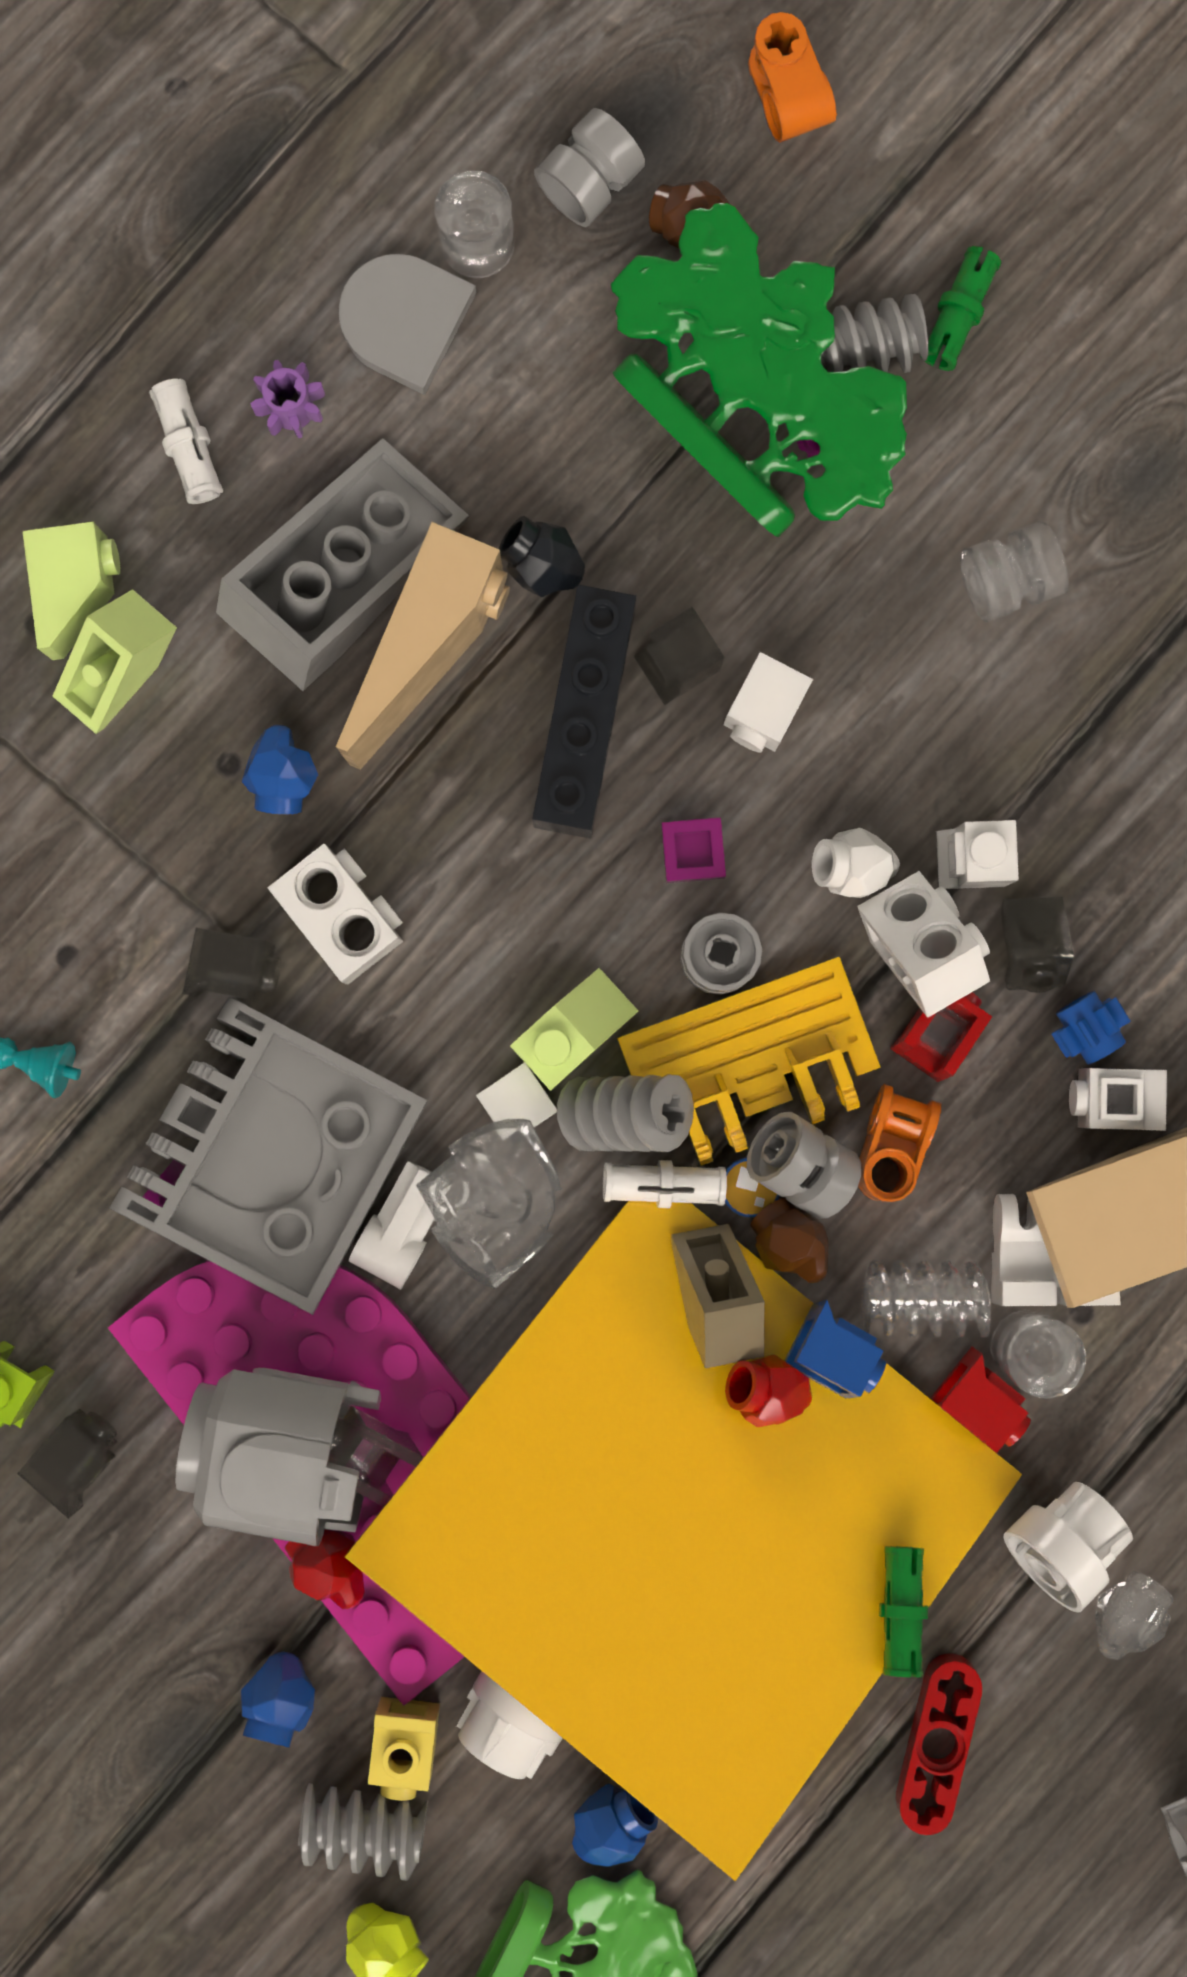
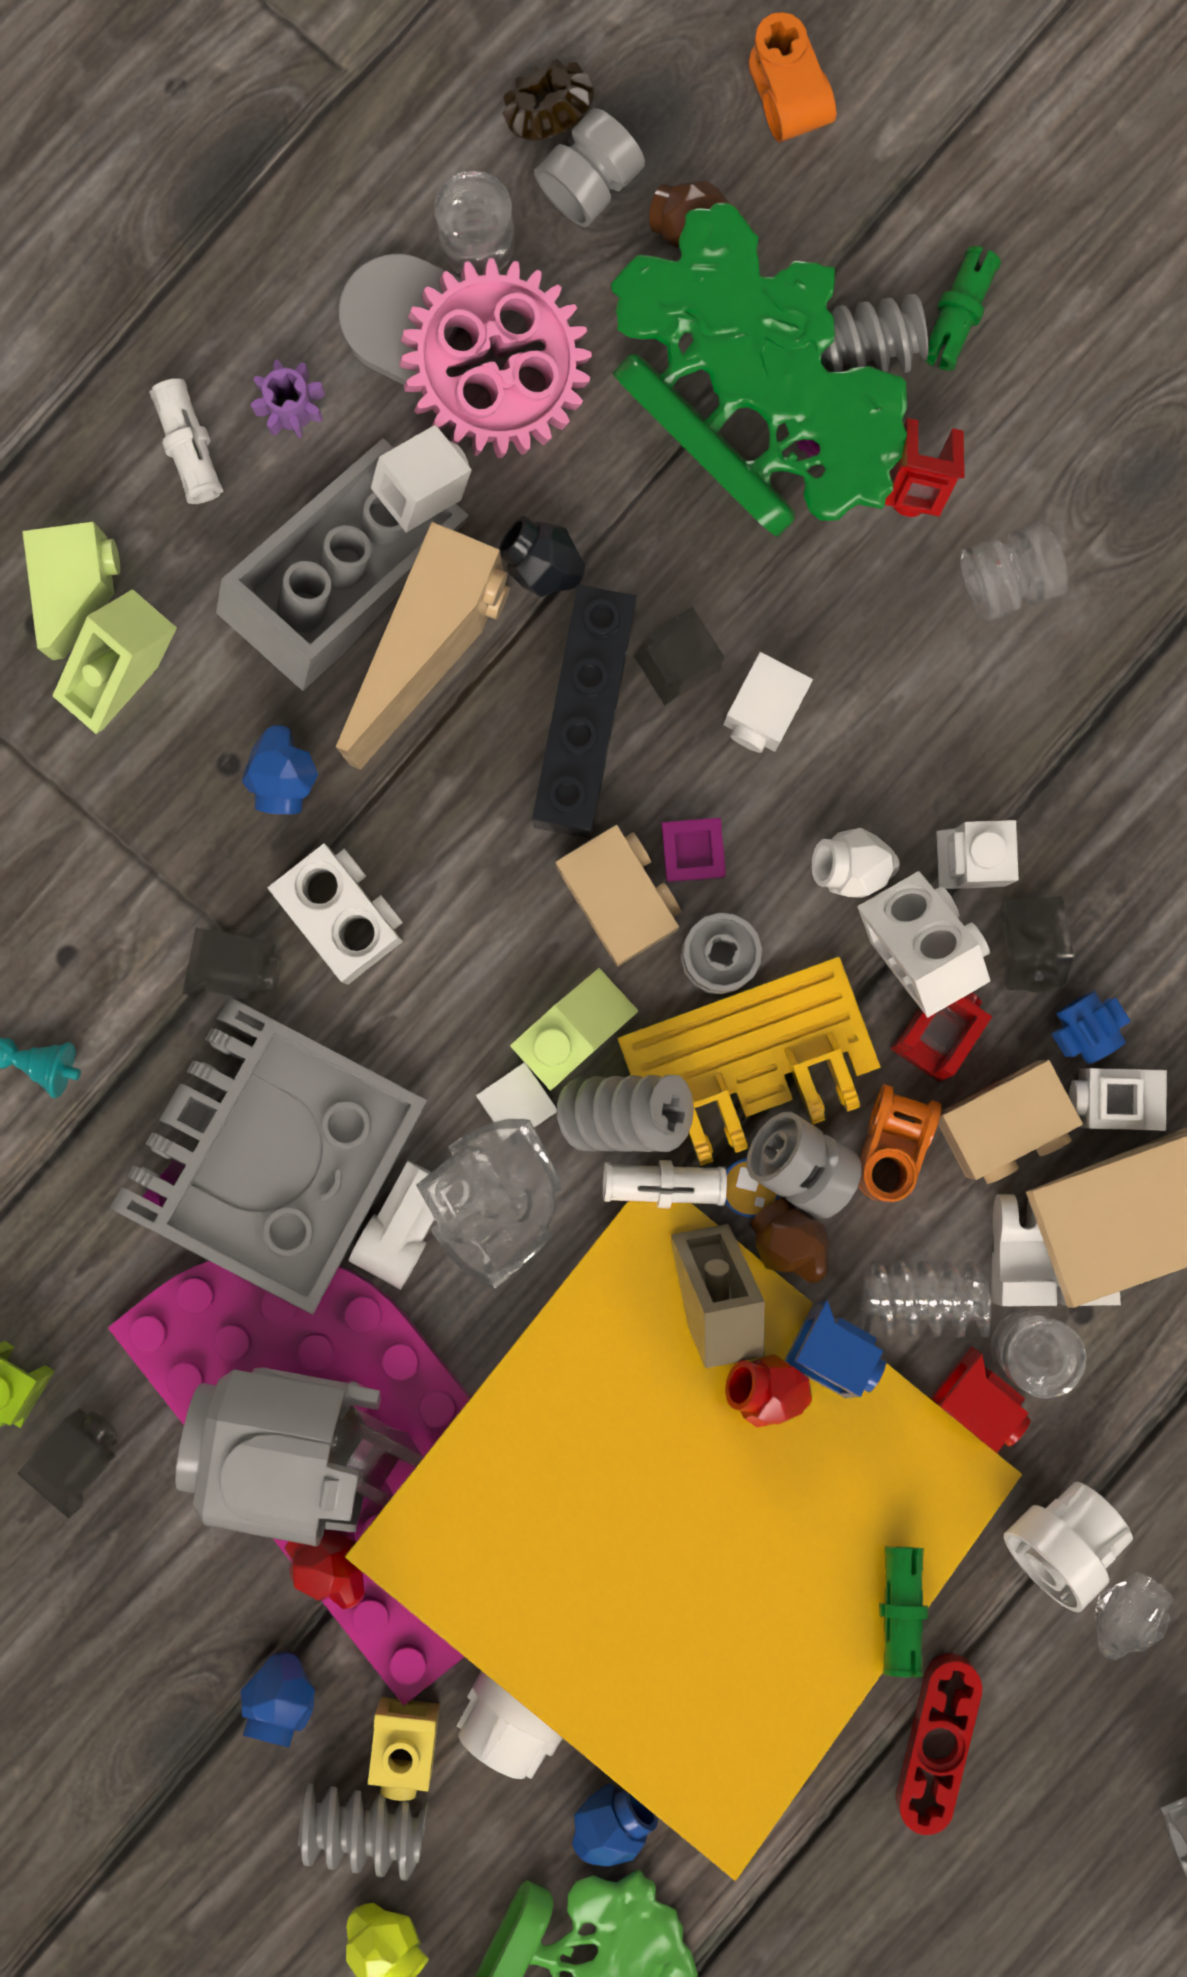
none -> white brick [371,424,472,533]
none -> bright pink gear [399,258,592,458]
none -> dark brown gear [502,59,594,140]
none -> tan brick [555,825,682,967]
none -> red window [885,418,965,517]
none -> tan brick [938,1060,1083,1184]

